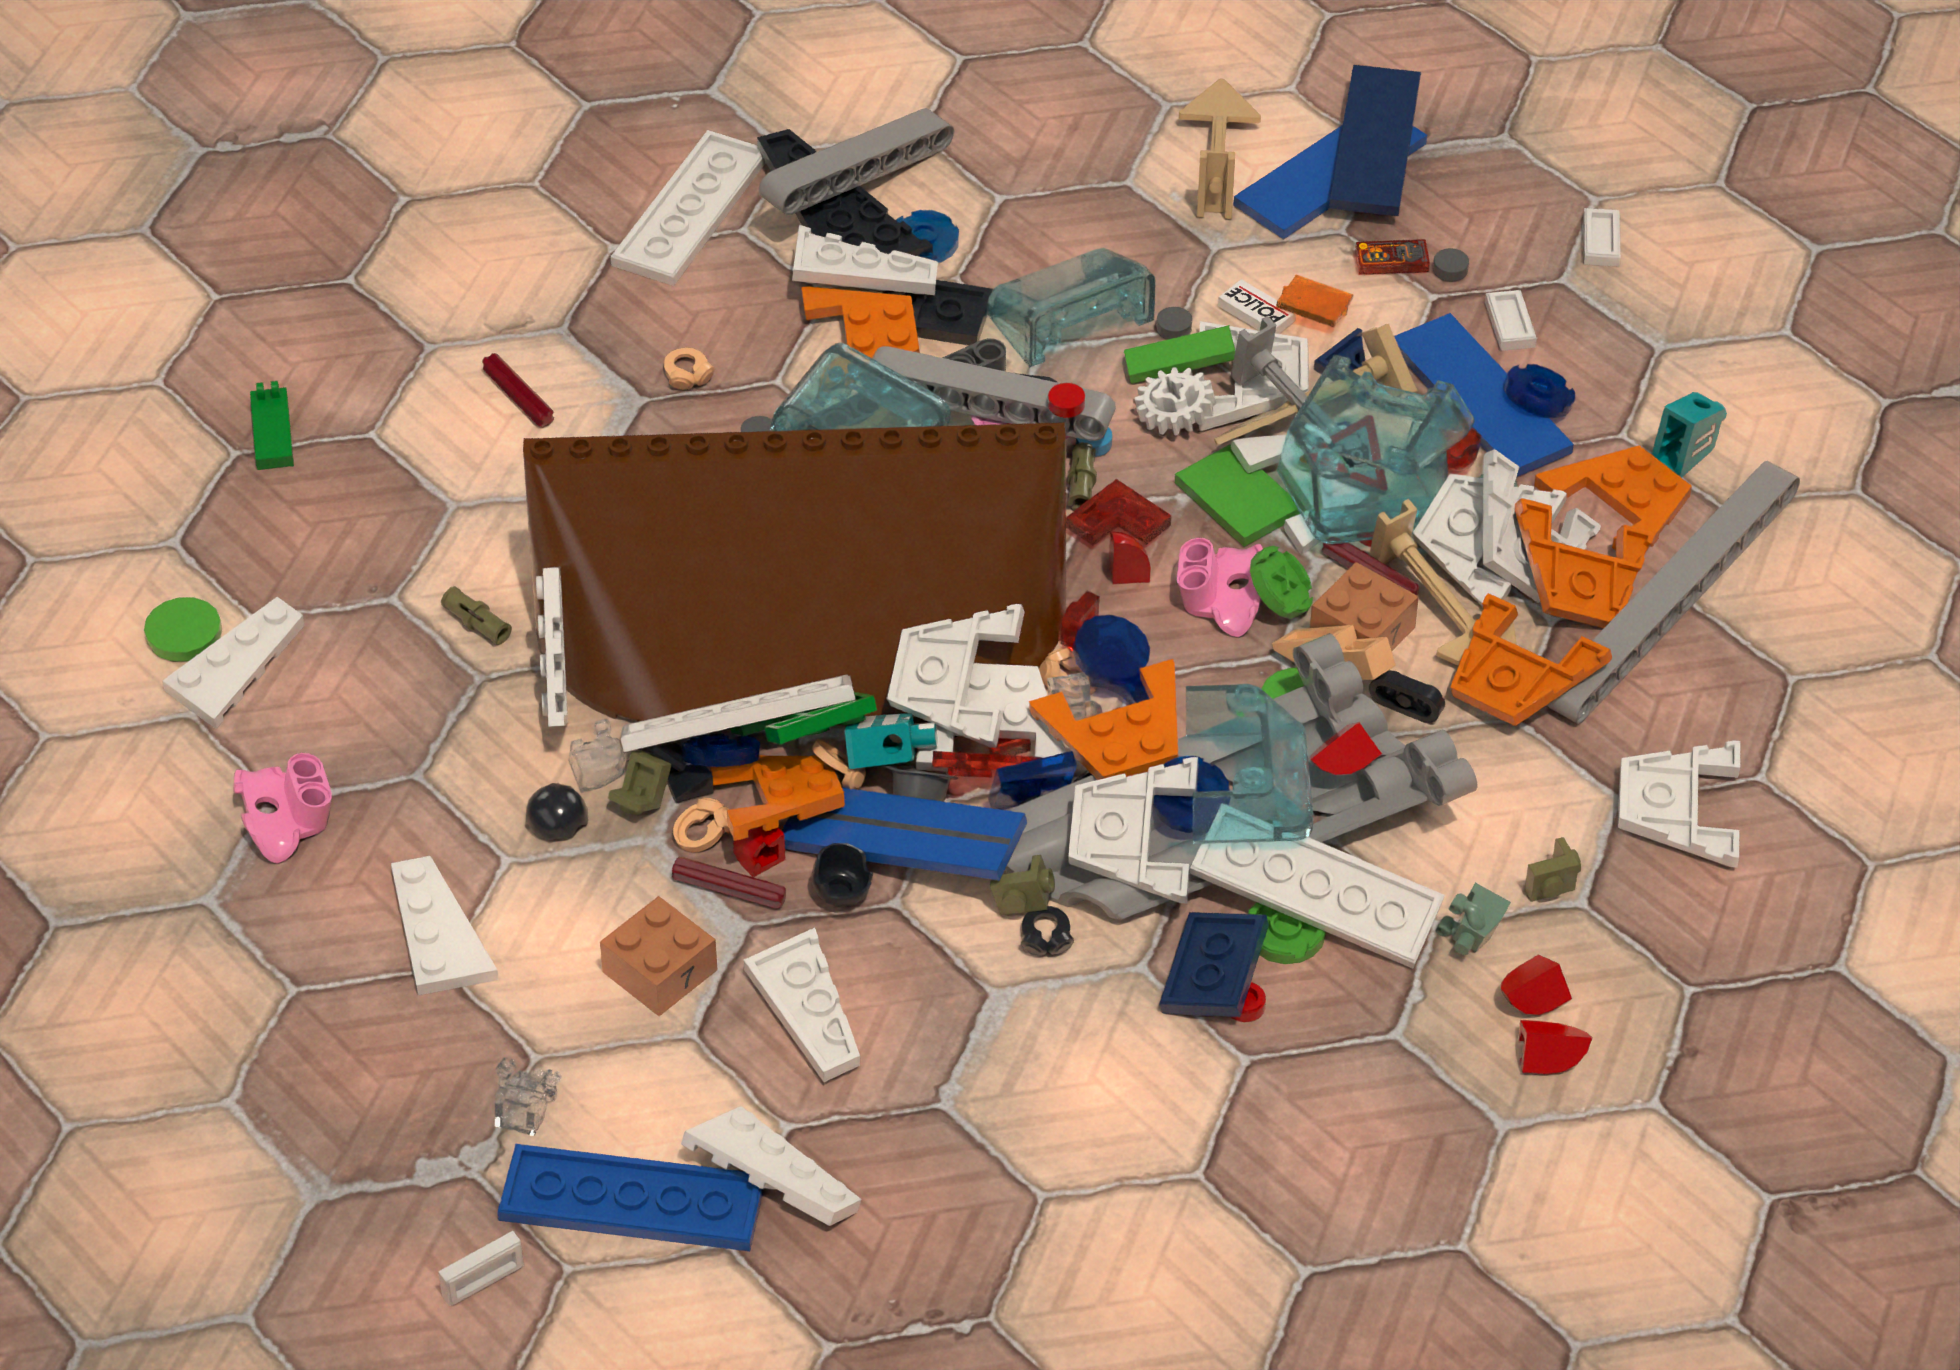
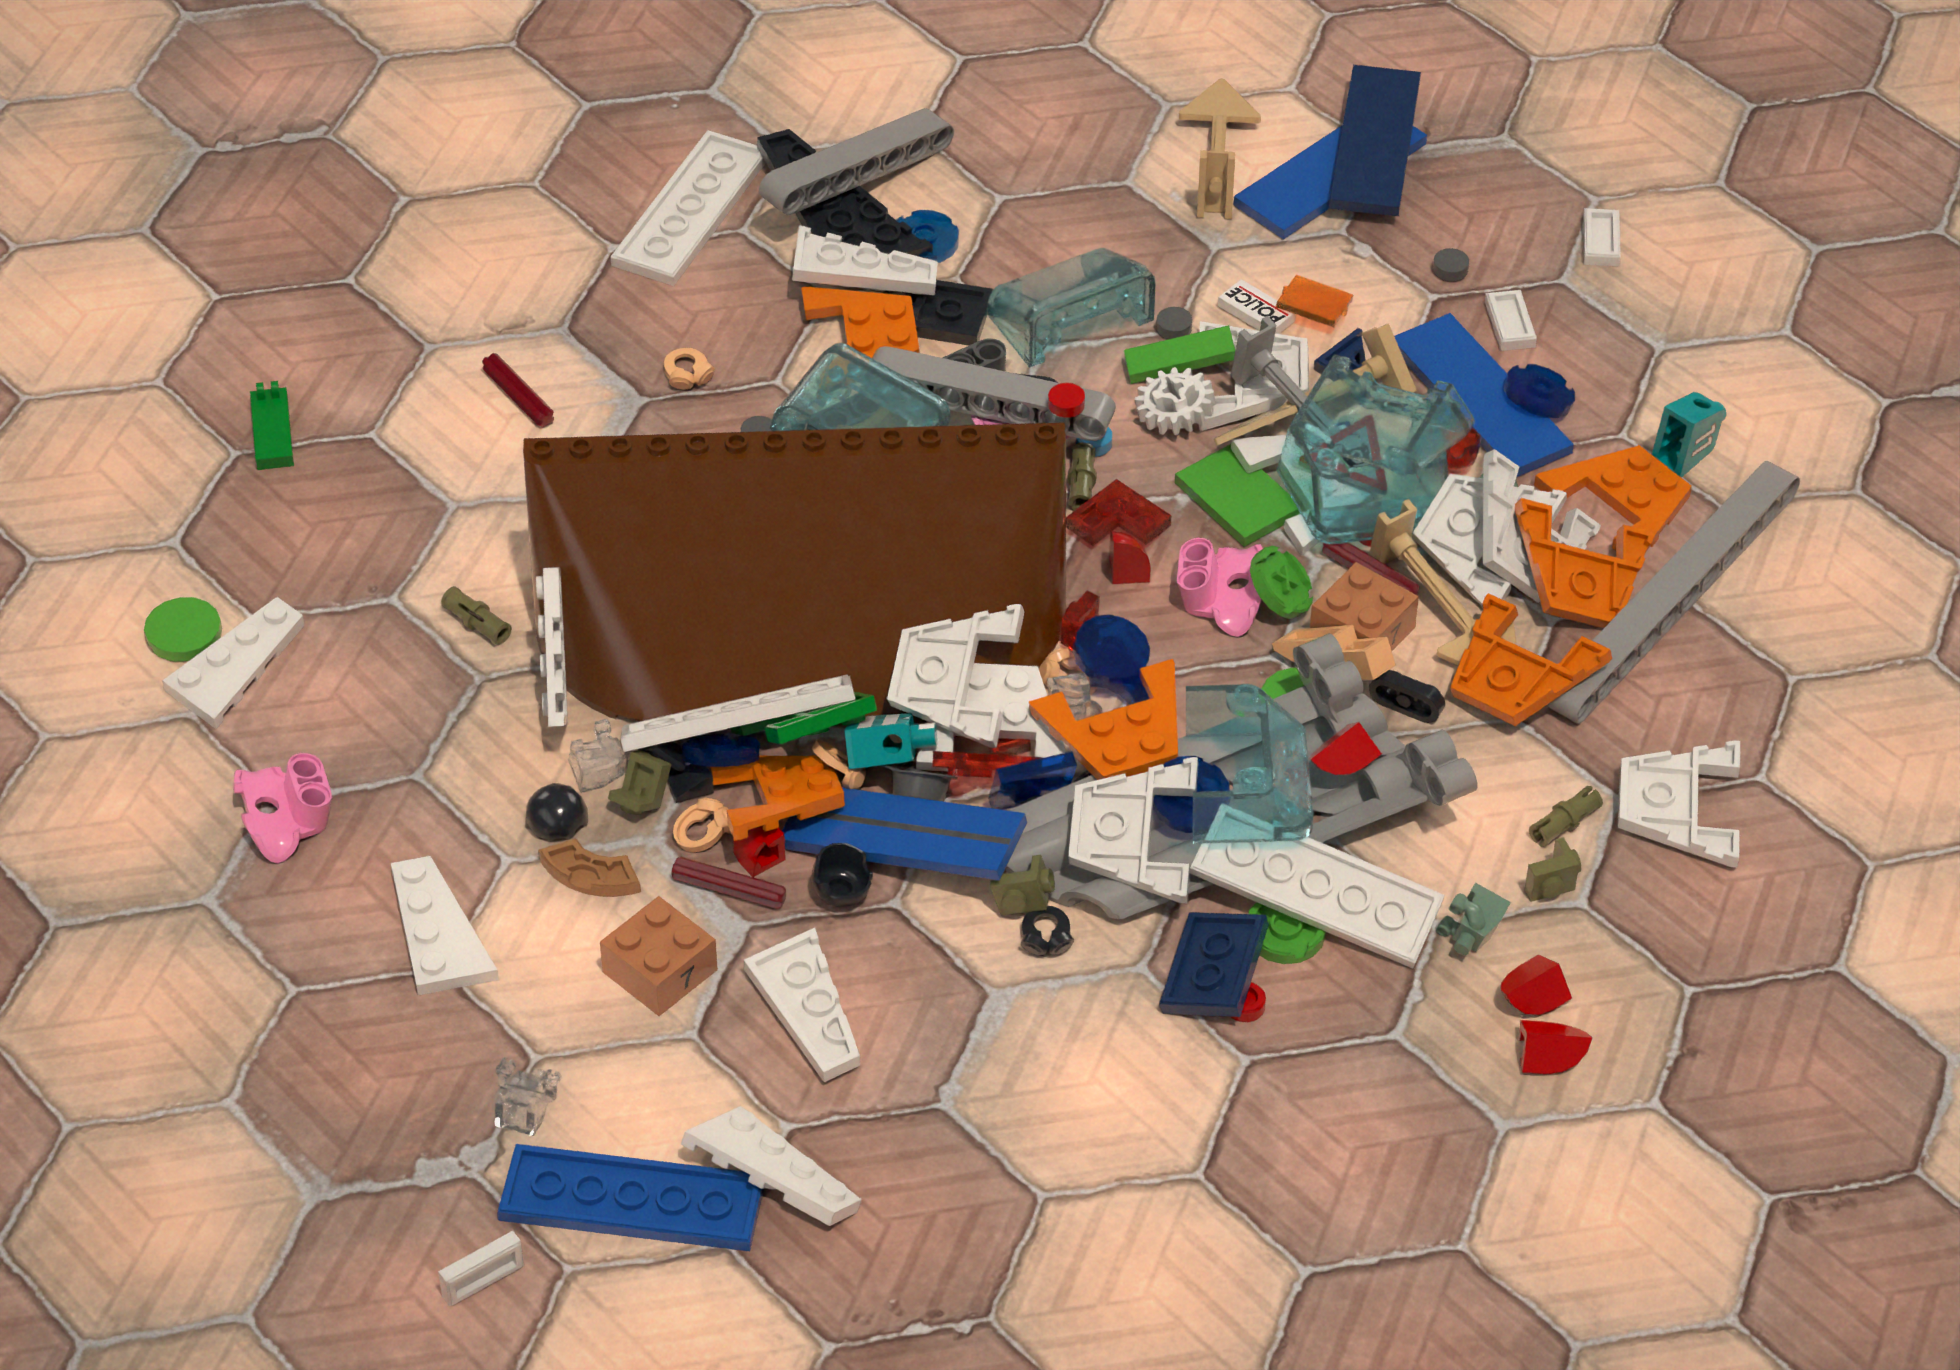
tile [1355,239,1430,275] -> none
none -> medium nougat tile [538,838,641,897]
none -> olive pin [1529,786,1603,847]

